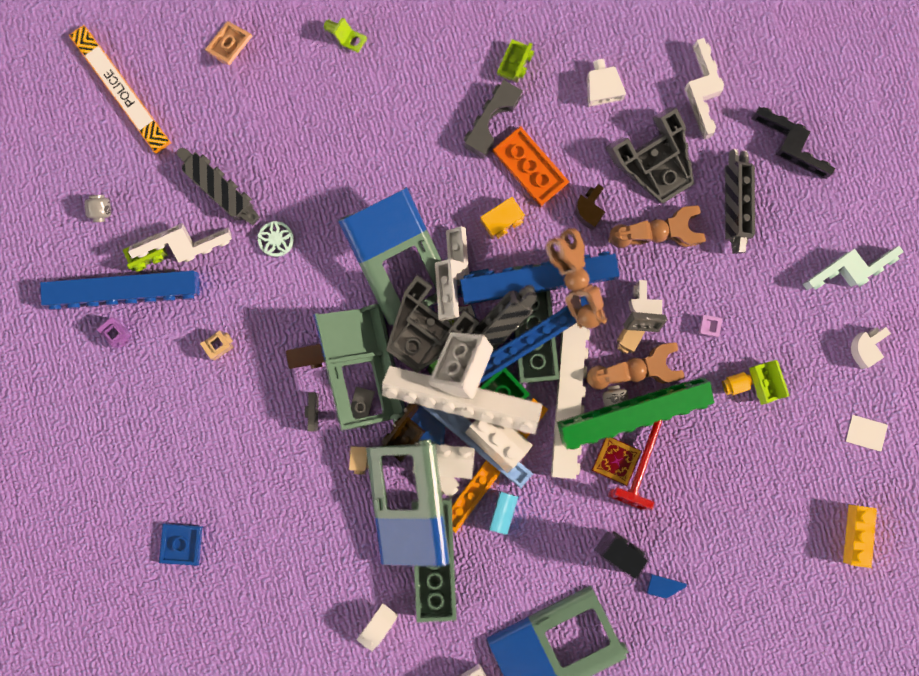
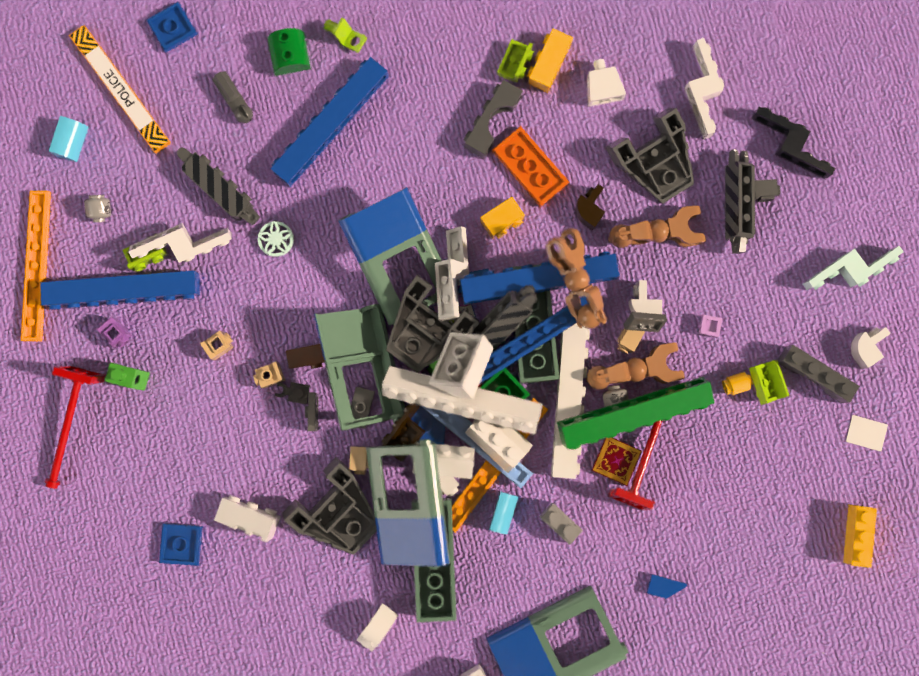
light nougat slope [205,21,252,65] -> none
black brick [594,531,649,580] -> none
none -> light orange tile [21,191,51,342]
none -> red tile [45,365,106,489]
none -> medium azure brick [49,116,88,162]
none -> bright green torso [105,362,150,391]
none -> blue tile [146,2,198,53]
none -> dark grey piece [212,71,253,124]
none -> white wedge [214,495,281,542]
none -> tan brick [253,362,285,389]
none -> green brick [267,28,311,76]
none -> blue brick [270,57,389,188]
none -> black plate [275,382,311,404]
none -> dark grey wedge [282,457,377,555]
none -> yellow brick [527,28,573,93]
none -> light grey brick [539,503,583,545]
none -> dark grey window [755,179,780,202]
none -> dark grey arch [778,345,860,403]

